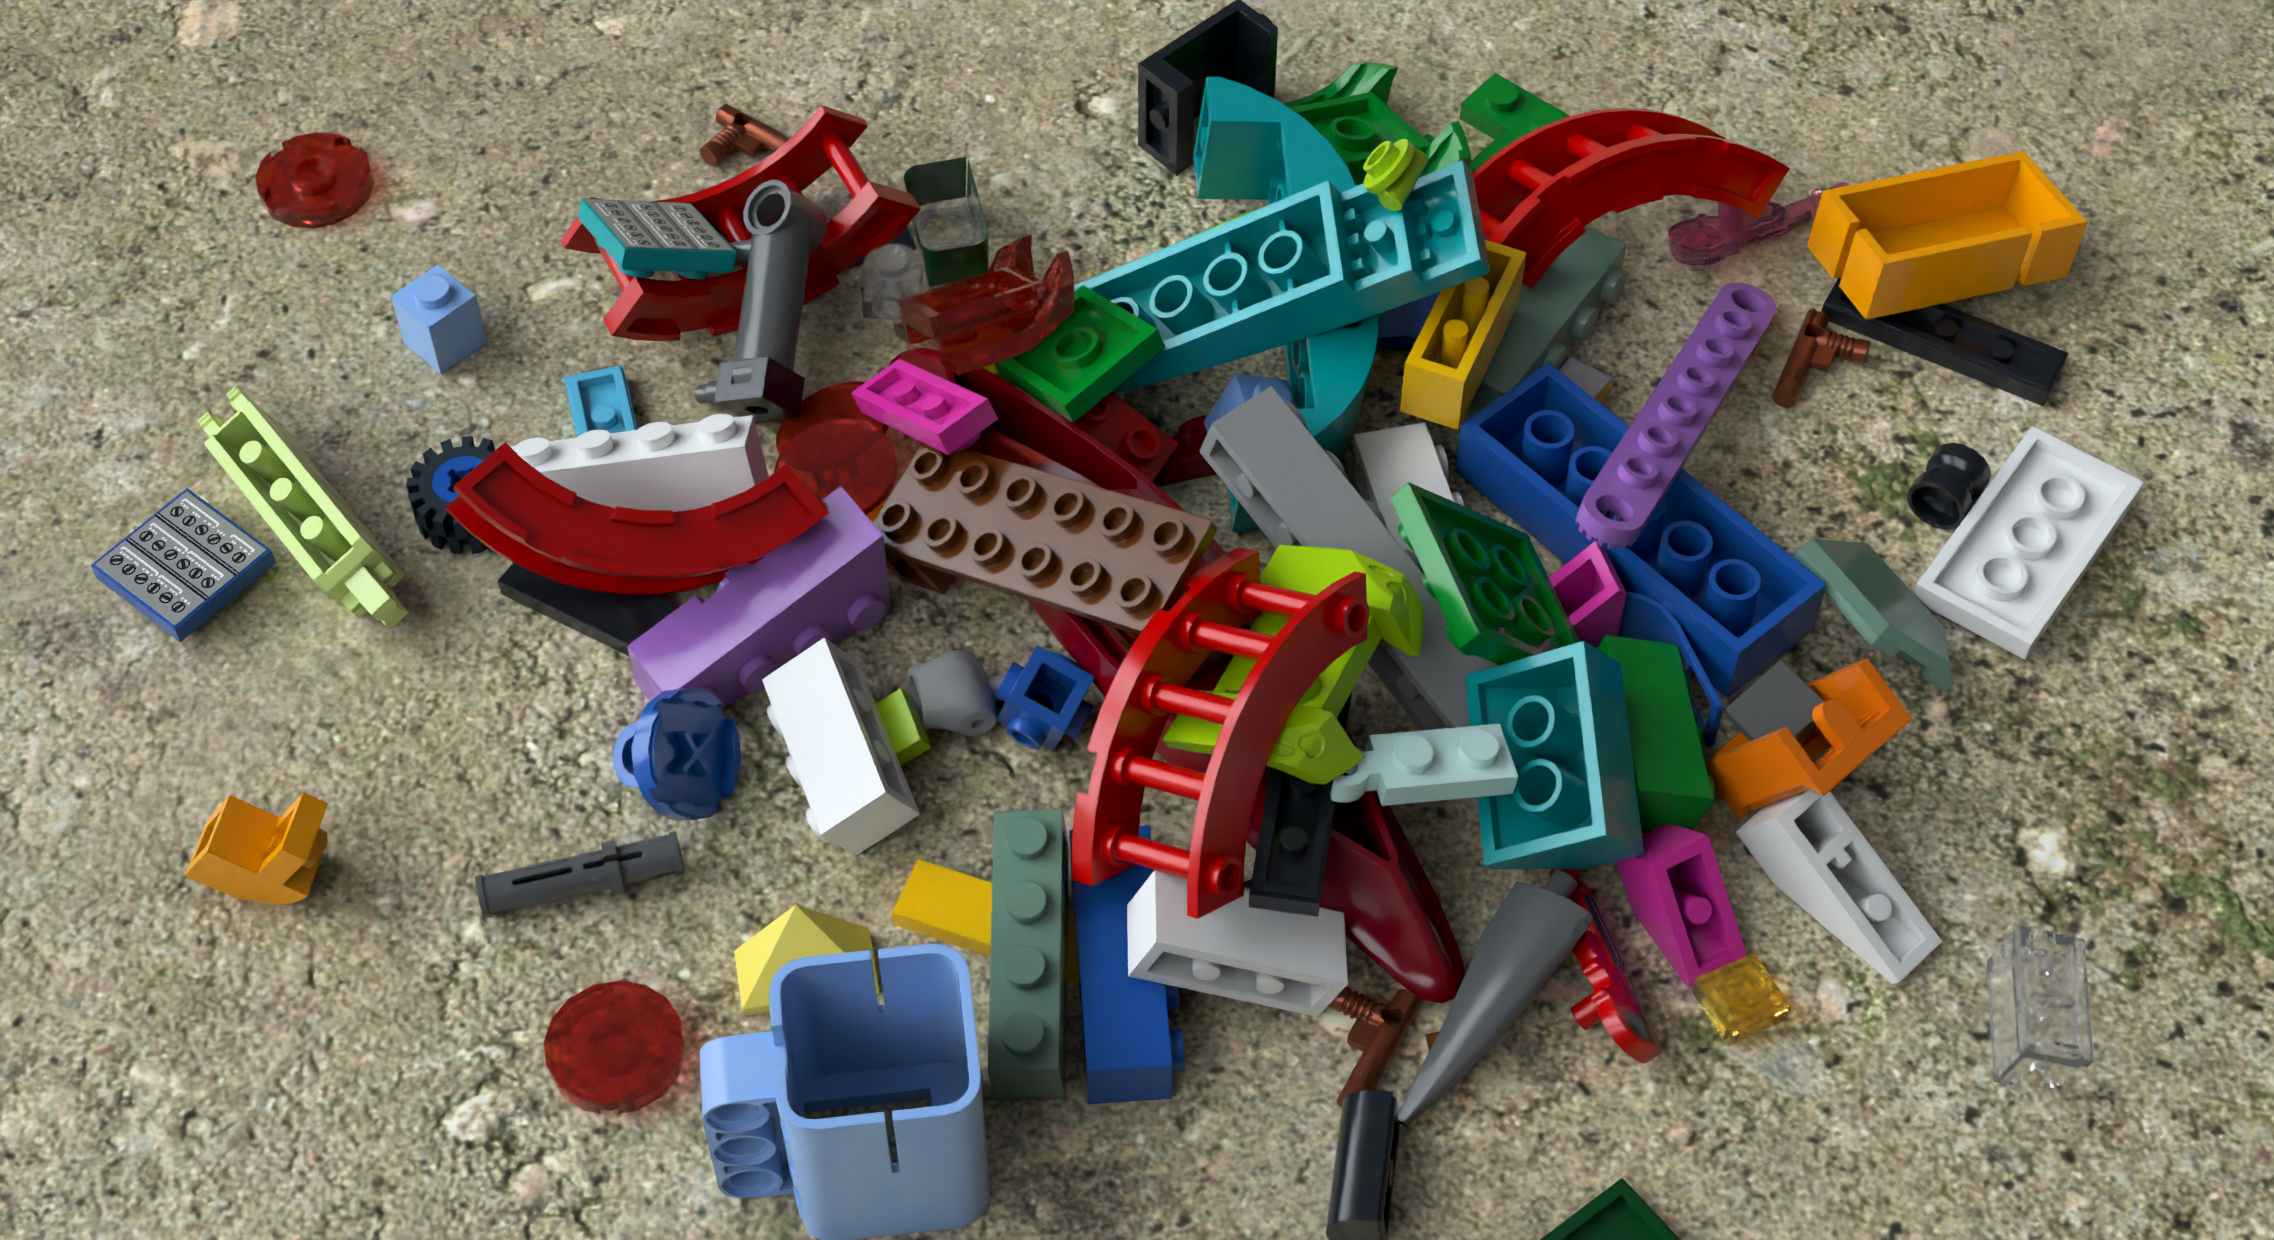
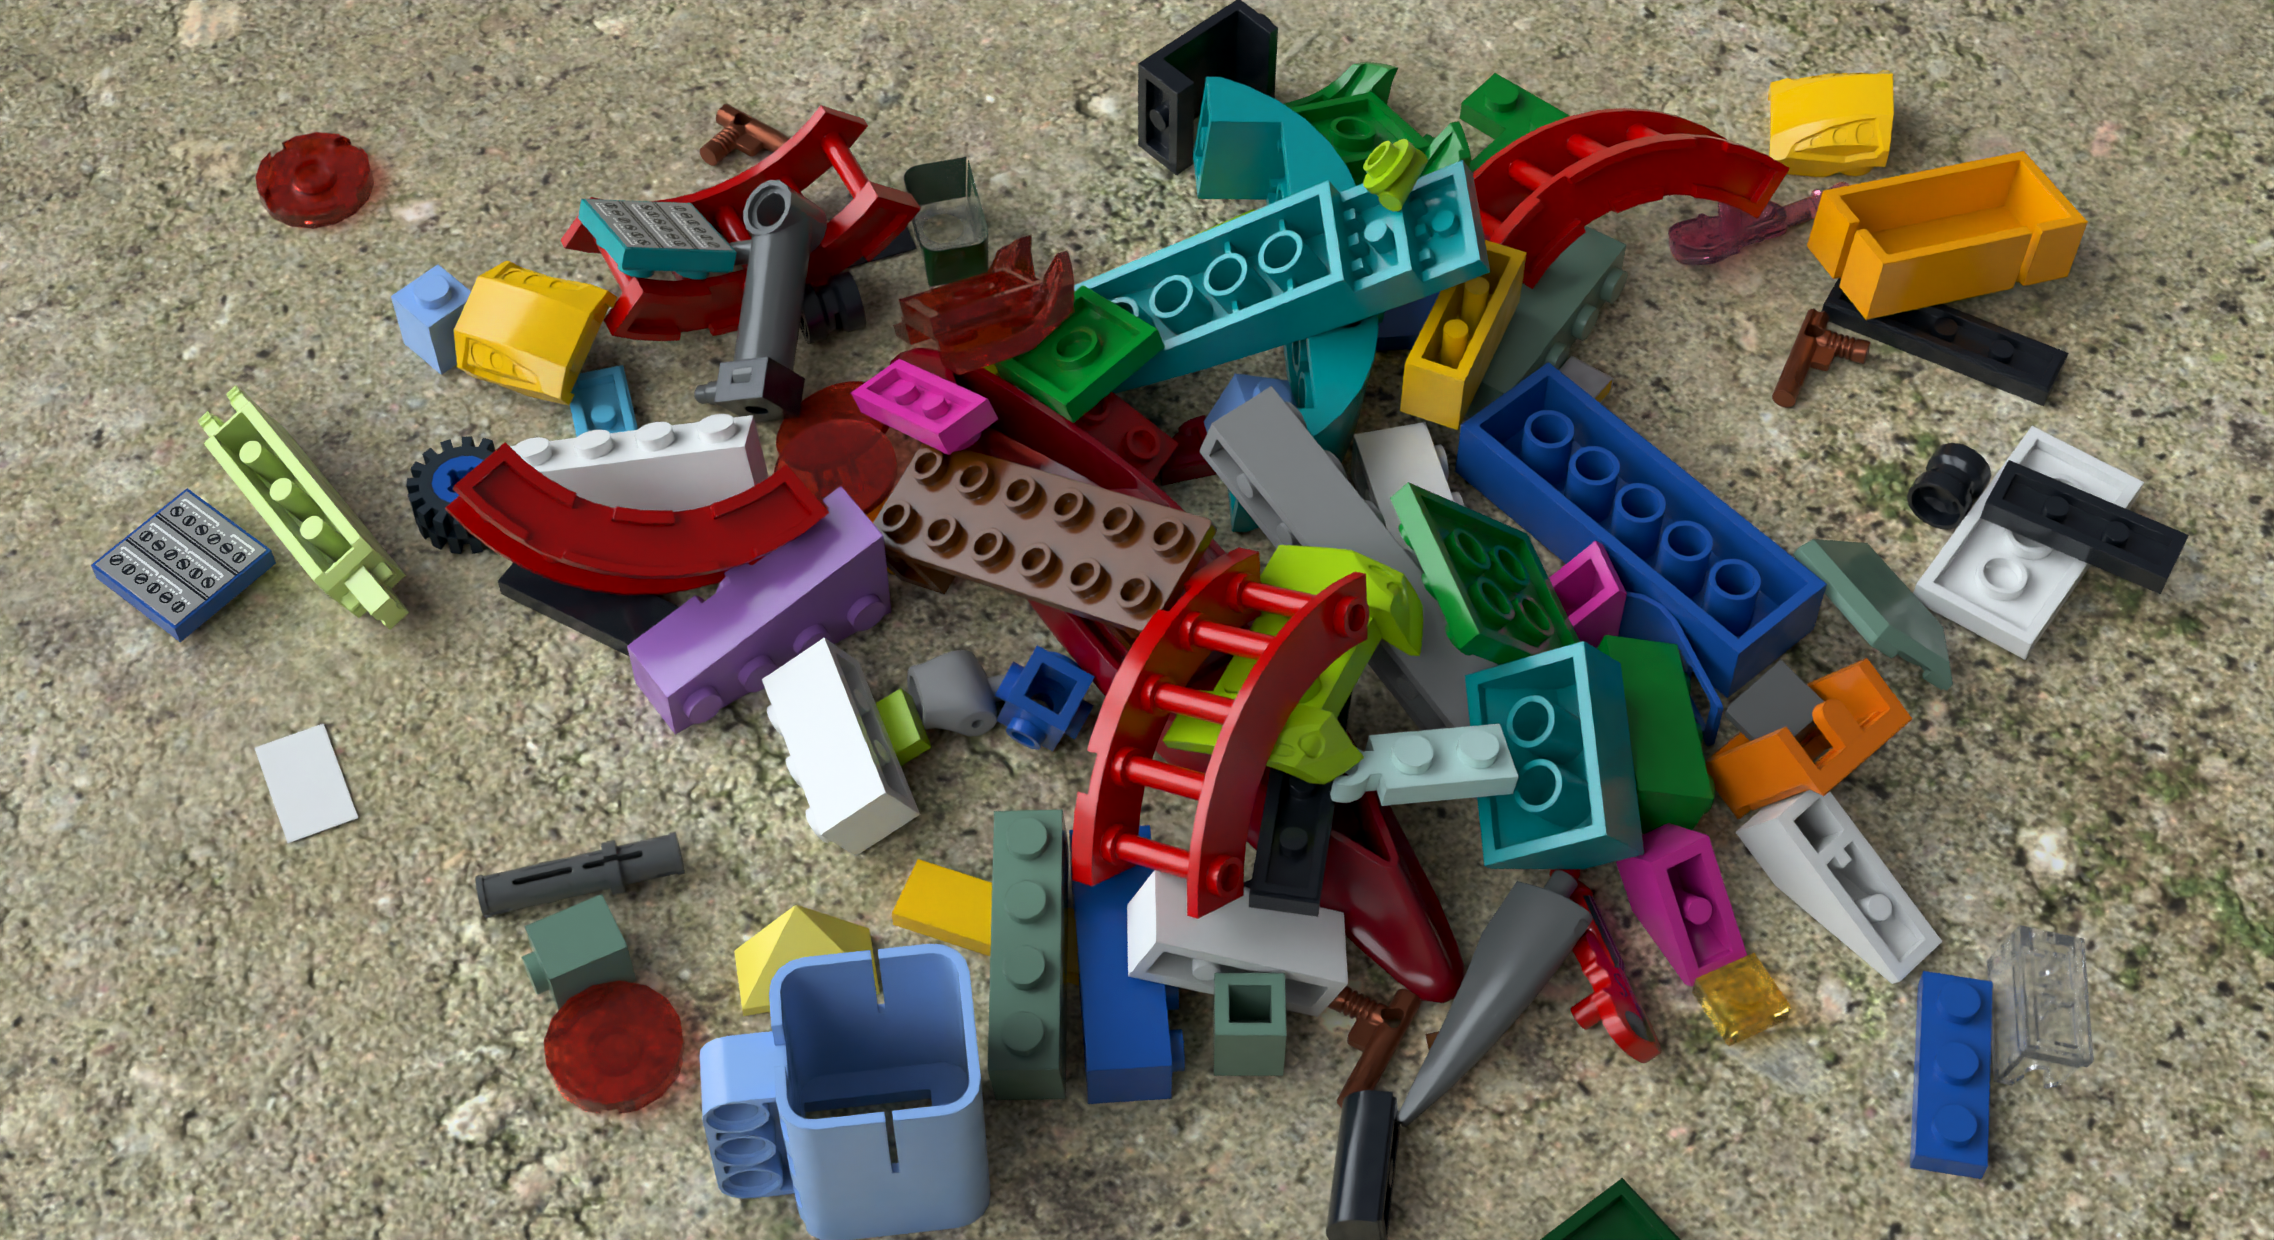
light orange brick [185,792,329,905] -> none
blue tile [612,688,741,821] -> none
clear plate [860,244,924,320] -> none
medium lavender plate [1575,283,1777,550] -> none
none -> white sticker [254,723,358,843]
none -> yellow slope [453,261,618,405]
none -> sand green brick [521,894,636,1014]
none -> black wheel [800,271,866,344]
none -> sand green brick [1213,973,1287,1076]
none -> yellow slope [1768,70,1894,178]
none -> blue plate [1910,971,1993,1179]
none -> black plate [1980,460,2189,594]

